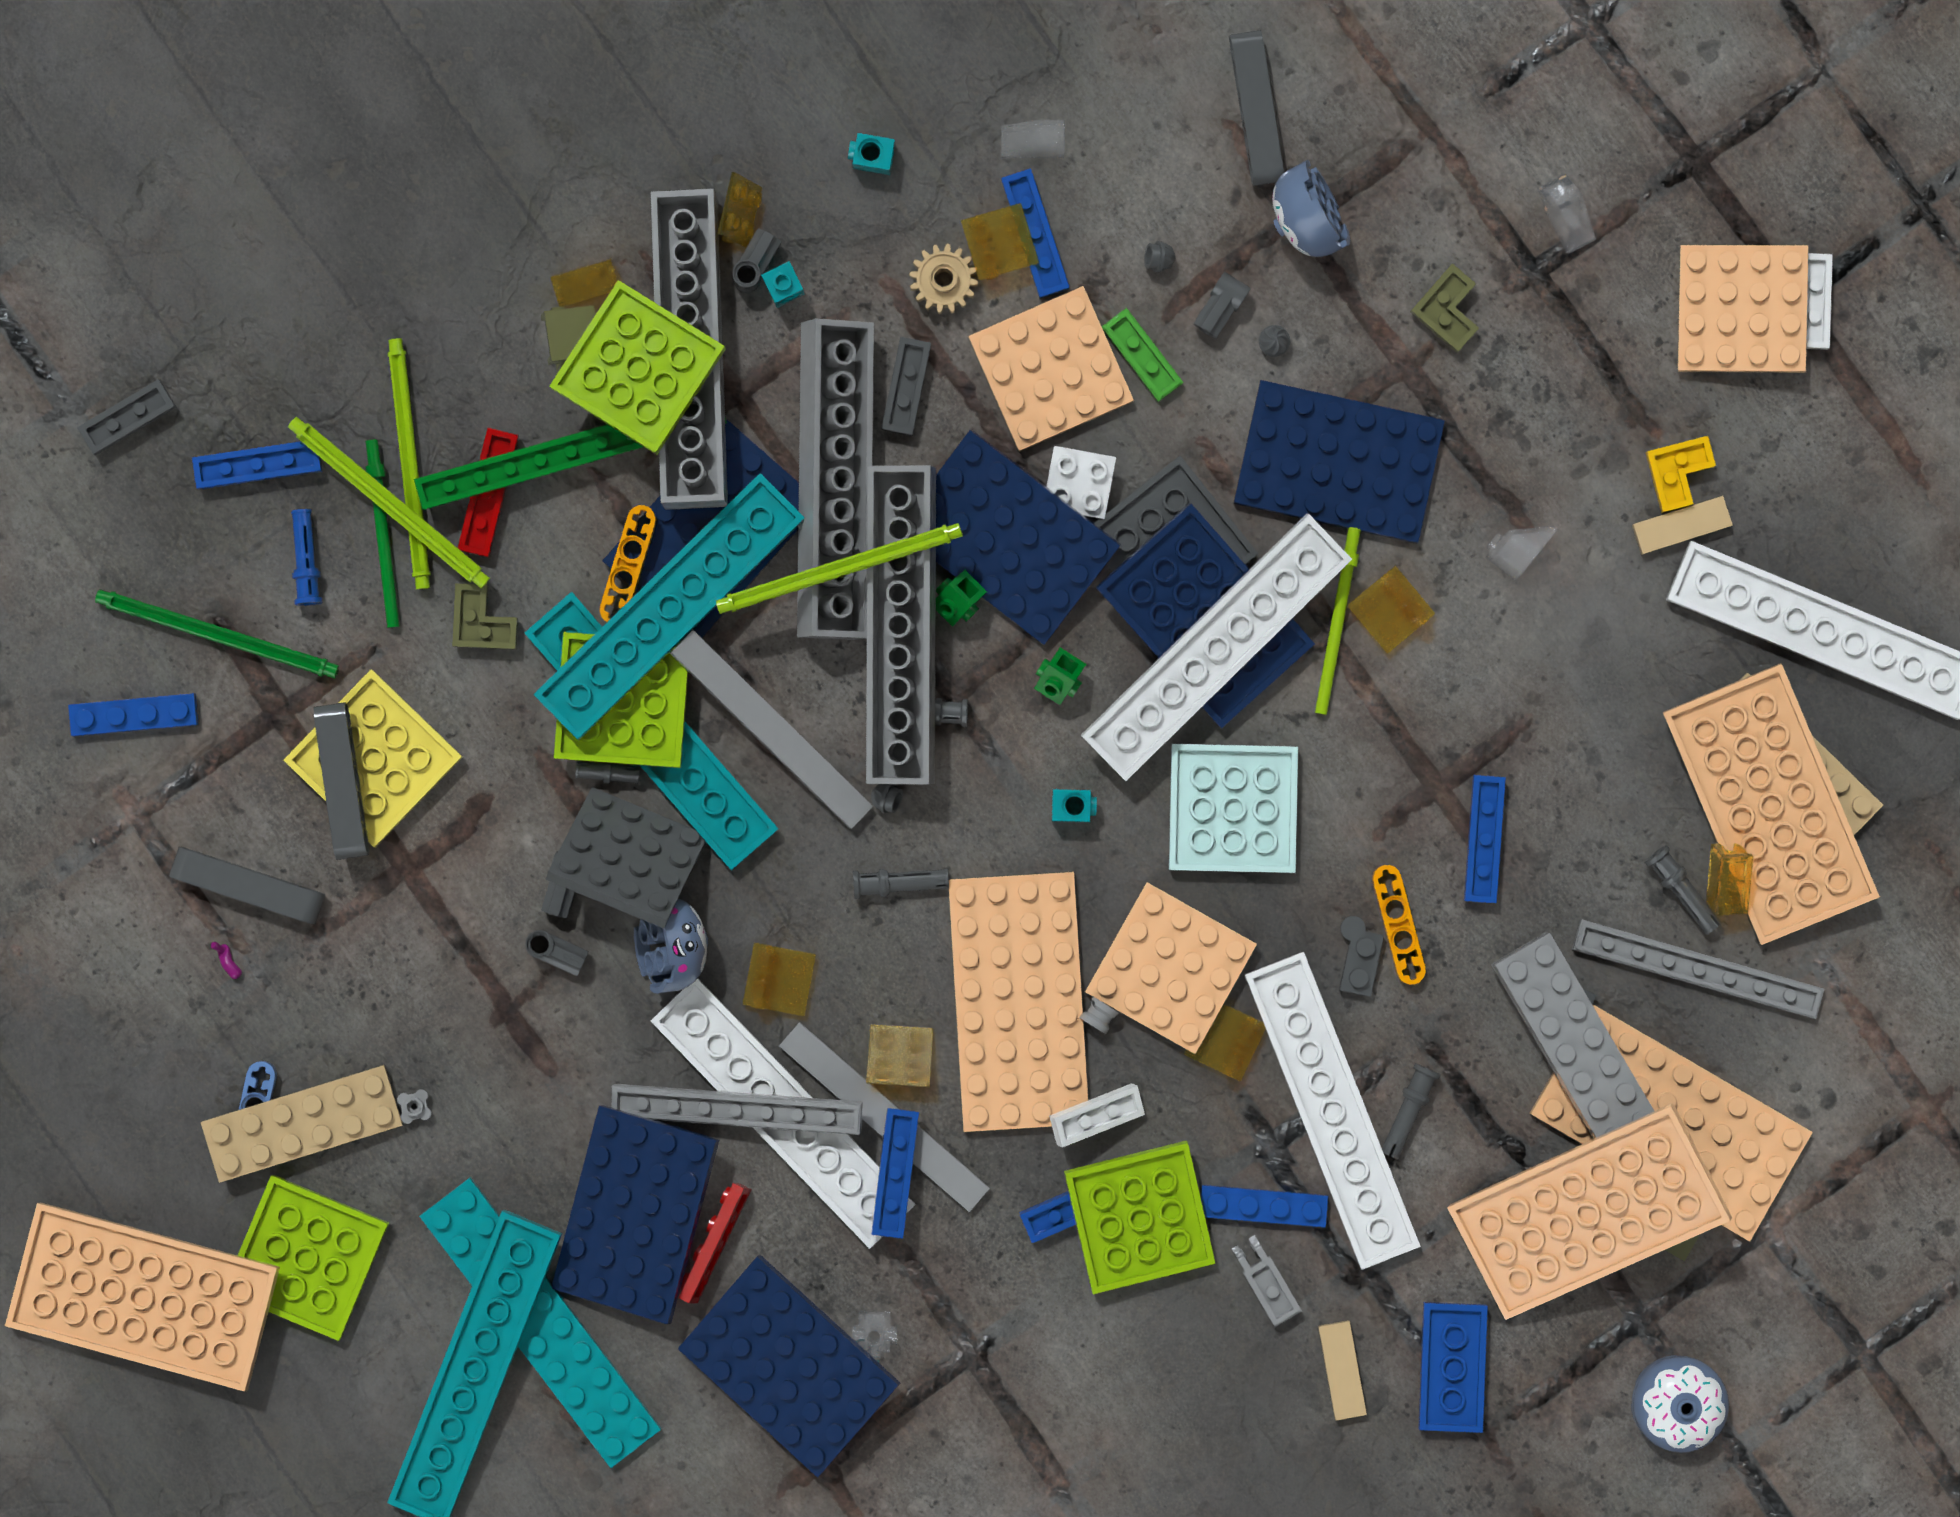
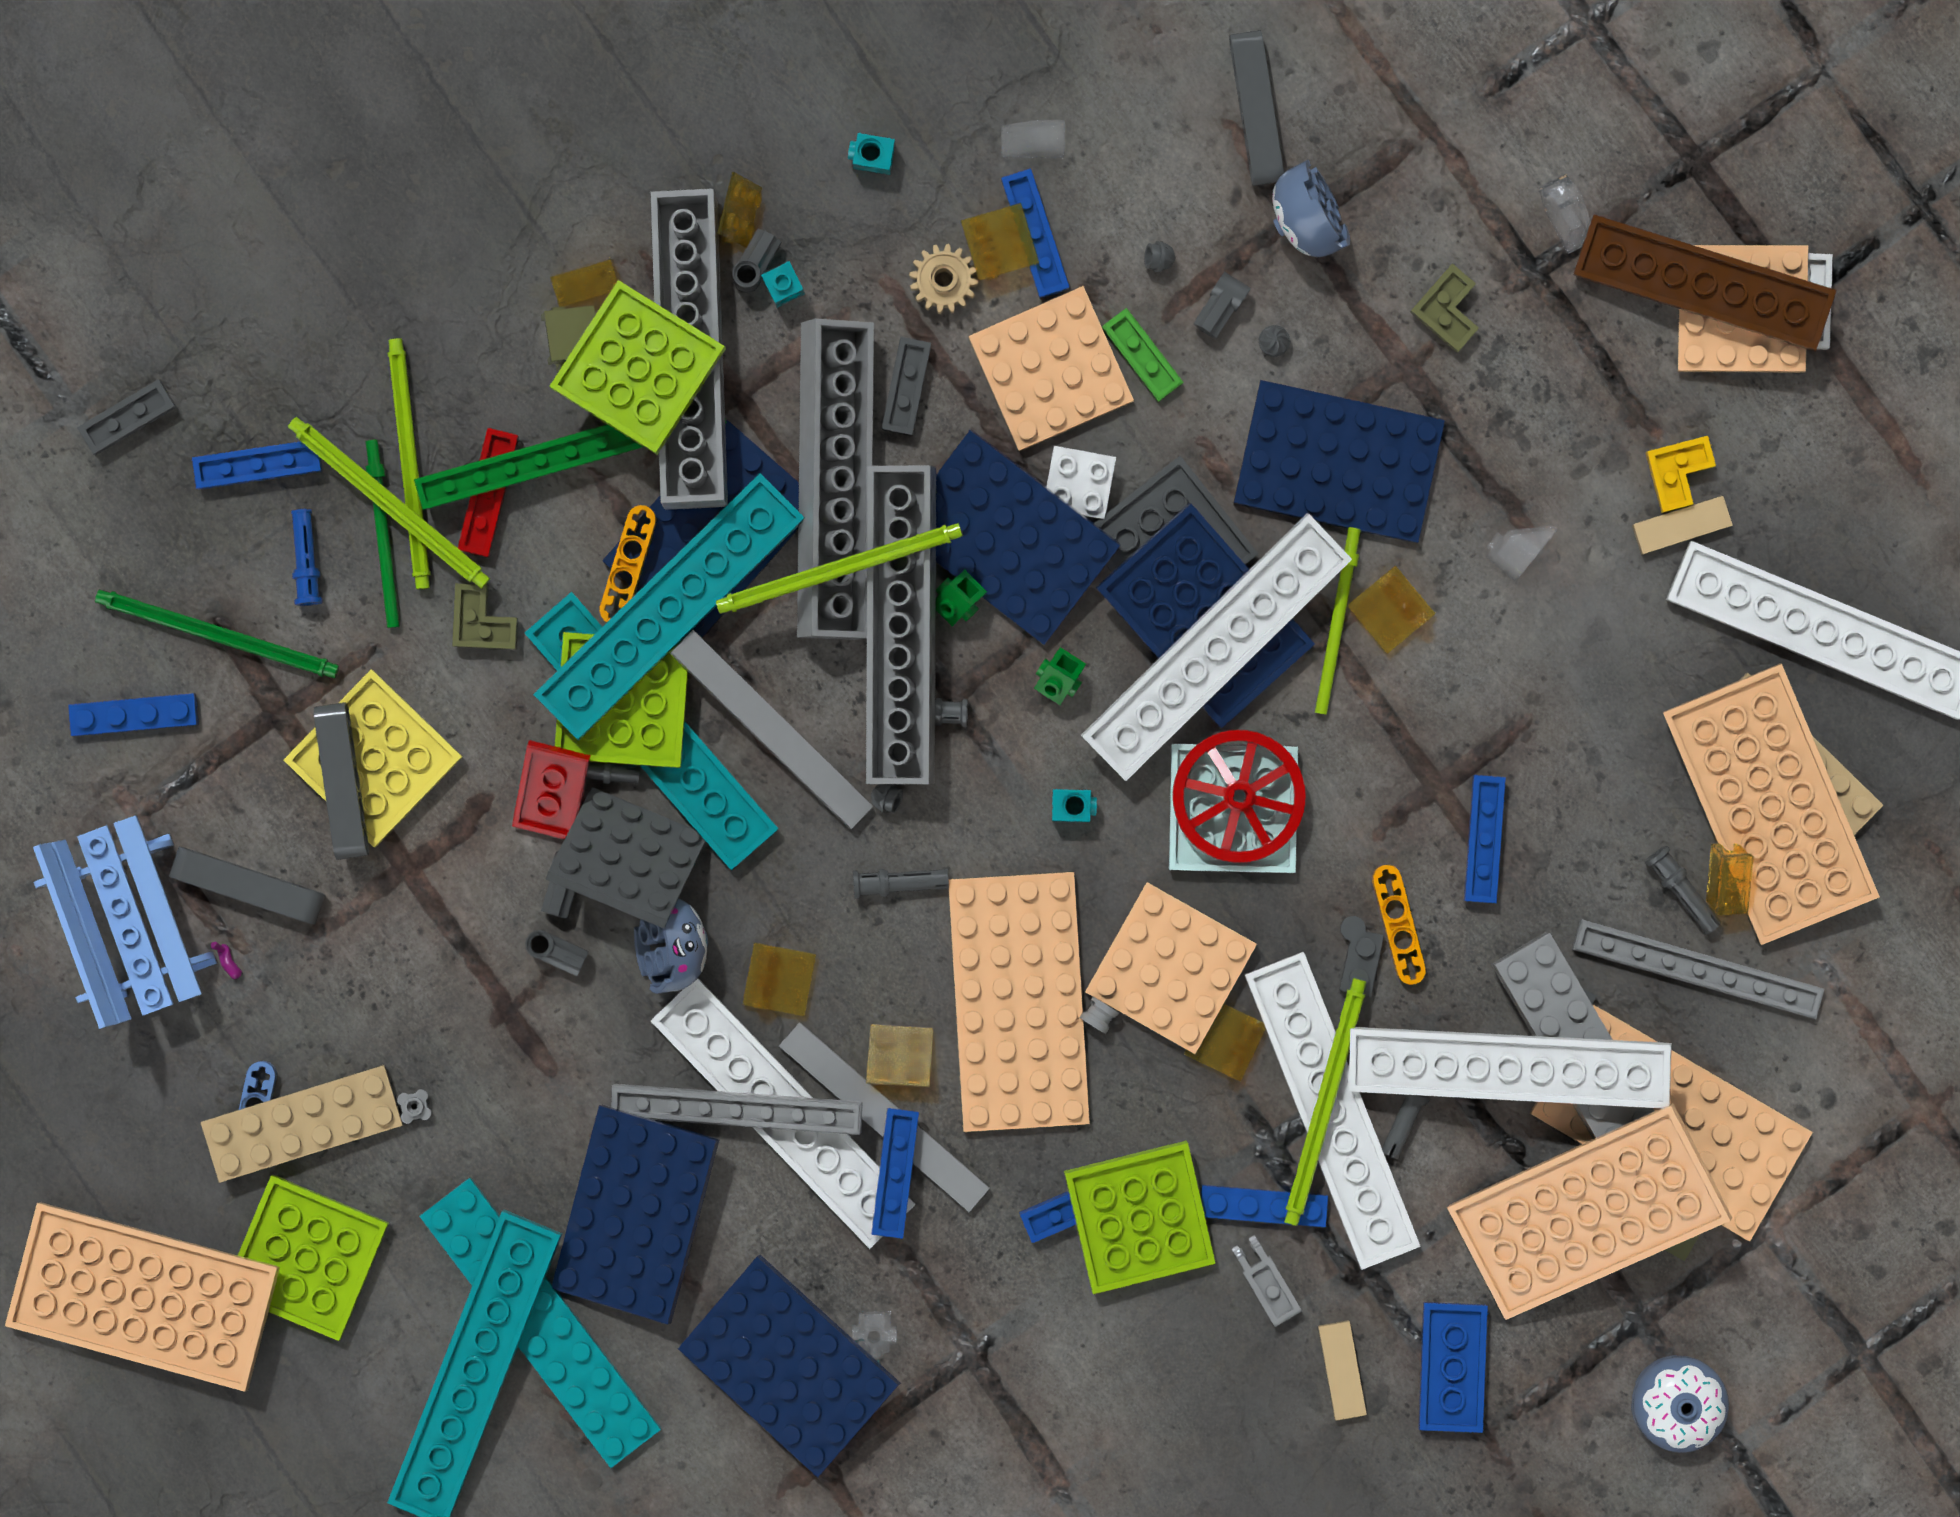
red plate [678,1183,752,1303] -> none
white plate [1049,1083,1145,1147] -> none
none -> light blue piece [33,815,217,1029]
none -> red tile [512,740,591,840]
none -> red wheel [1172,730,1306,863]
none -> lime piece [1284,978,1367,1226]
none -> white plate [1349,1027,1672,1108]
none -> reddish brown plate [1573,214,1837,352]

